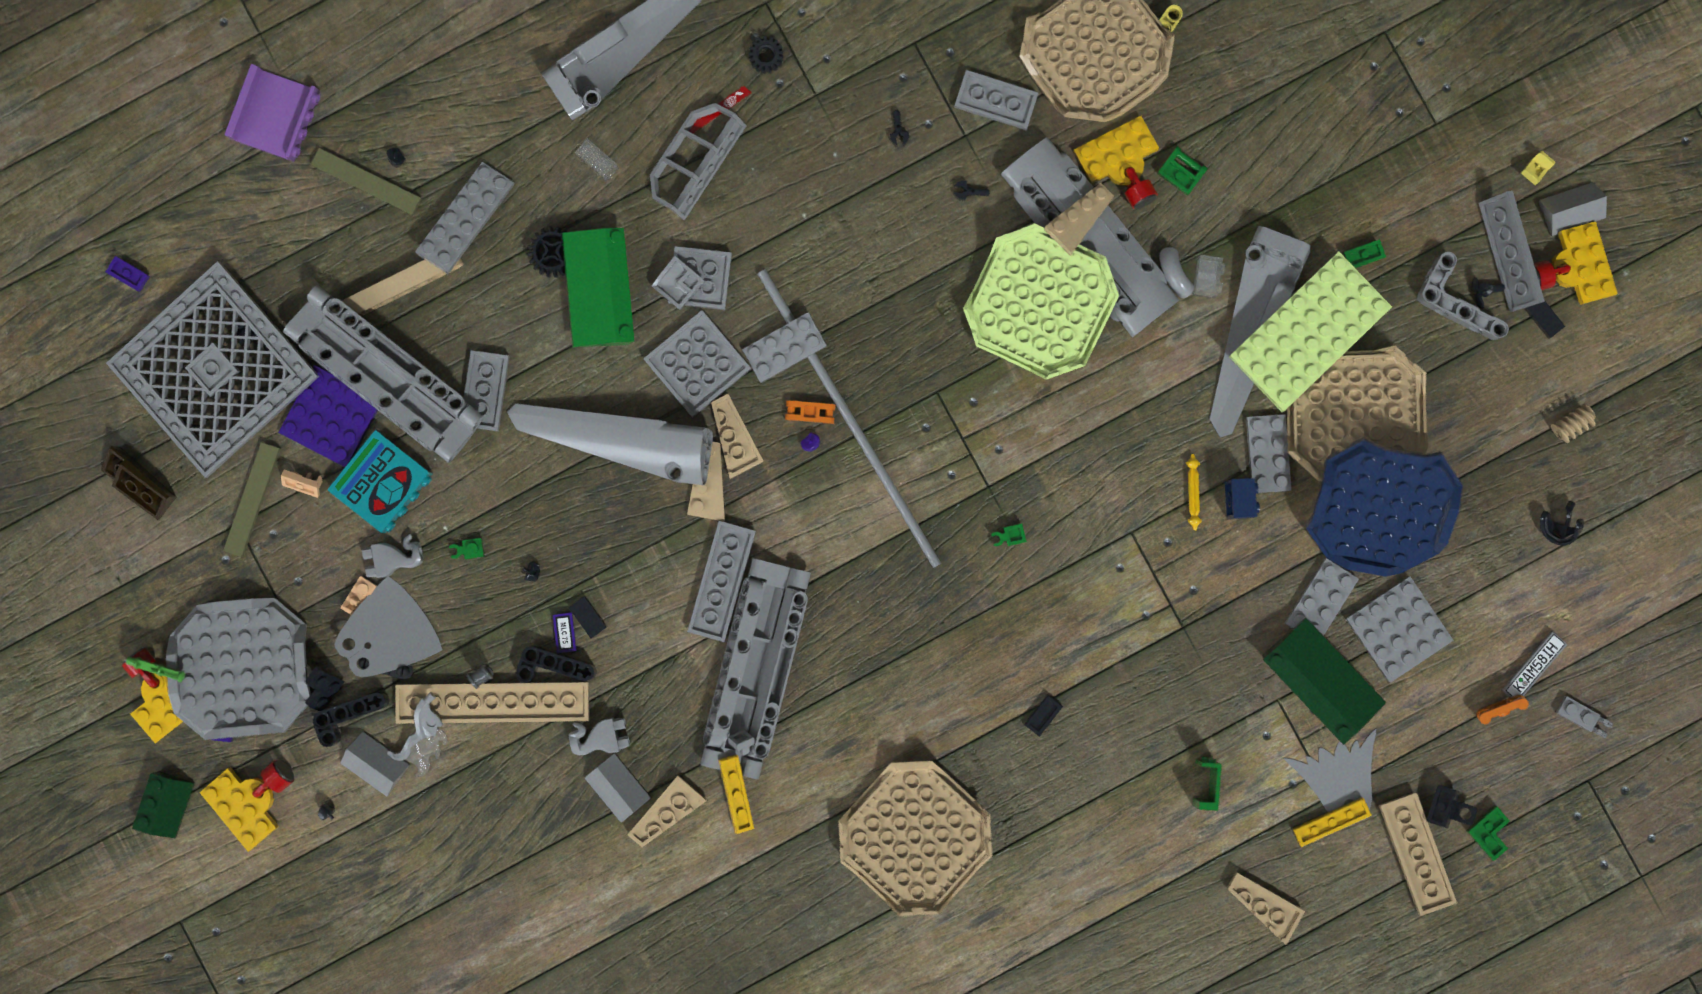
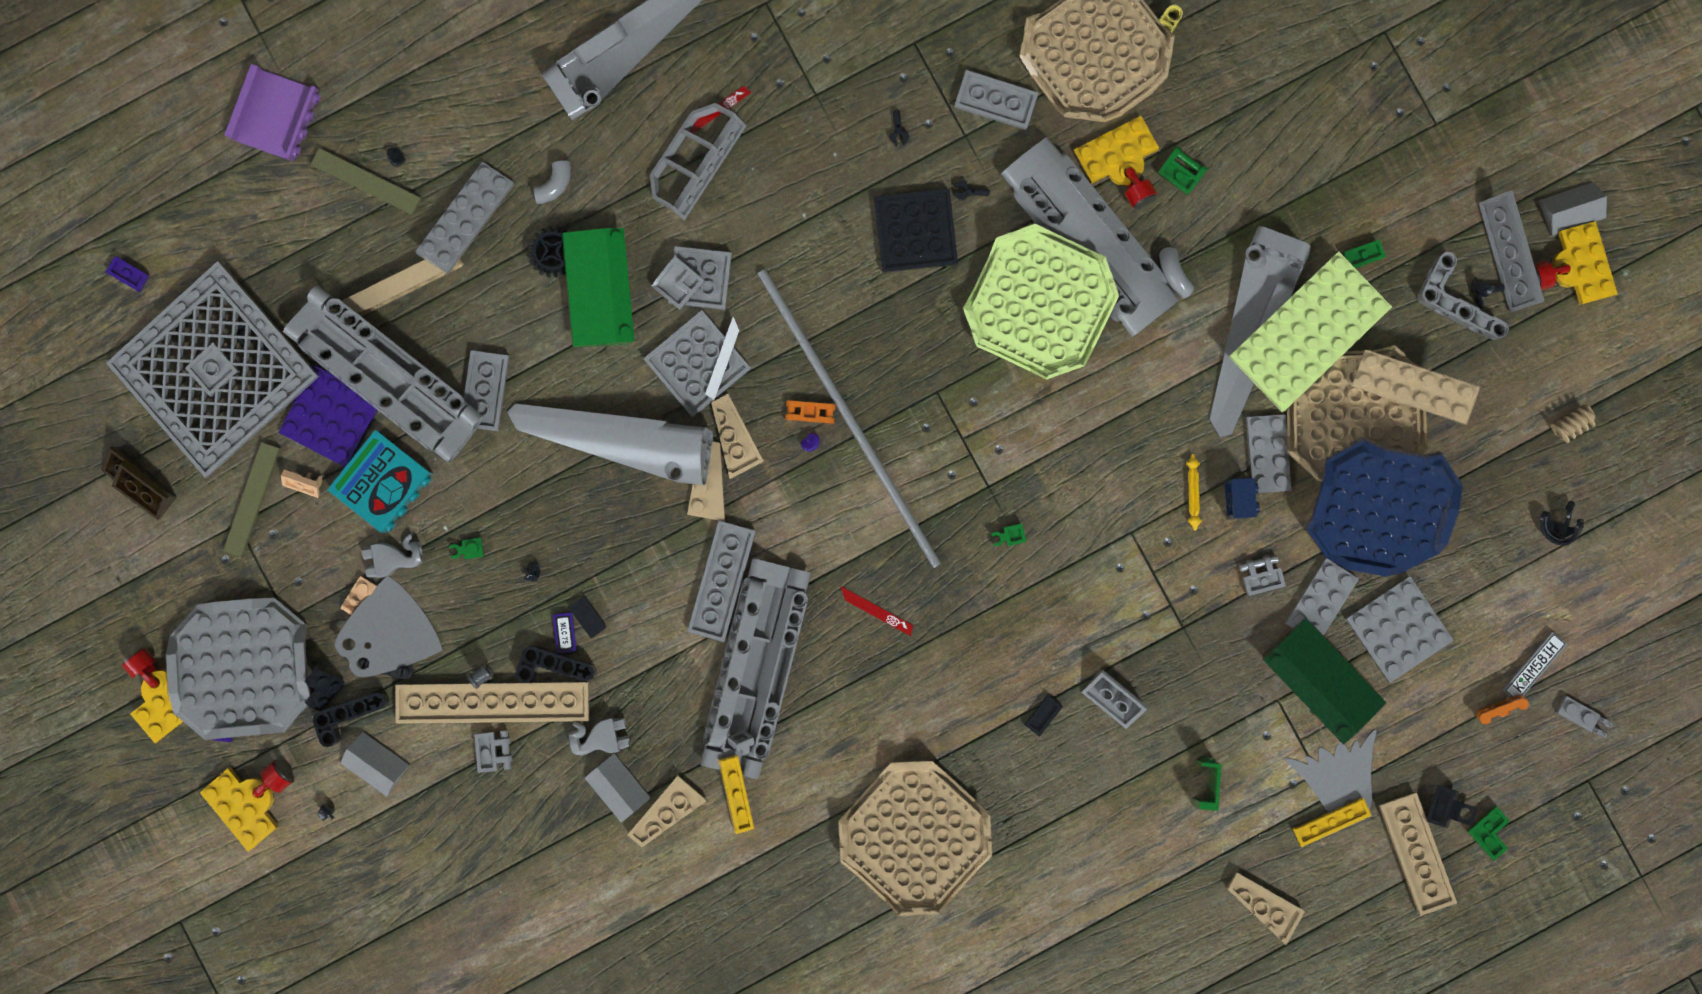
bright green piece [126,657,185,682] -> none
dark green slope [132,771,195,839] -> none
piece [387,692,447,777] -> none
clear brick [575,138,618,182] -> none
light grey plate [742,312,827,383] -> none
black tyre [749,36,783,74] -> none
tan wing [1044,183,1114,256] -> none
clear brick [1192,255,1225,298] -> none
light yellow bracket [1521,151,1555,185] -> none
black tile [1525,300,1566,339] -> none
none -> light grey plate [474,730,513,773]
none -> light grey cylinder [534,161,571,204]
none -> white sticker [705,317,739,400]
none -> red sticker [840,586,913,636]
none -> black plate [874,188,958,273]
none -> light grey slope [1081,669,1148,729]
none -> light grey plate [1239,555,1286,596]
none -> tan plate [1352,350,1480,424]

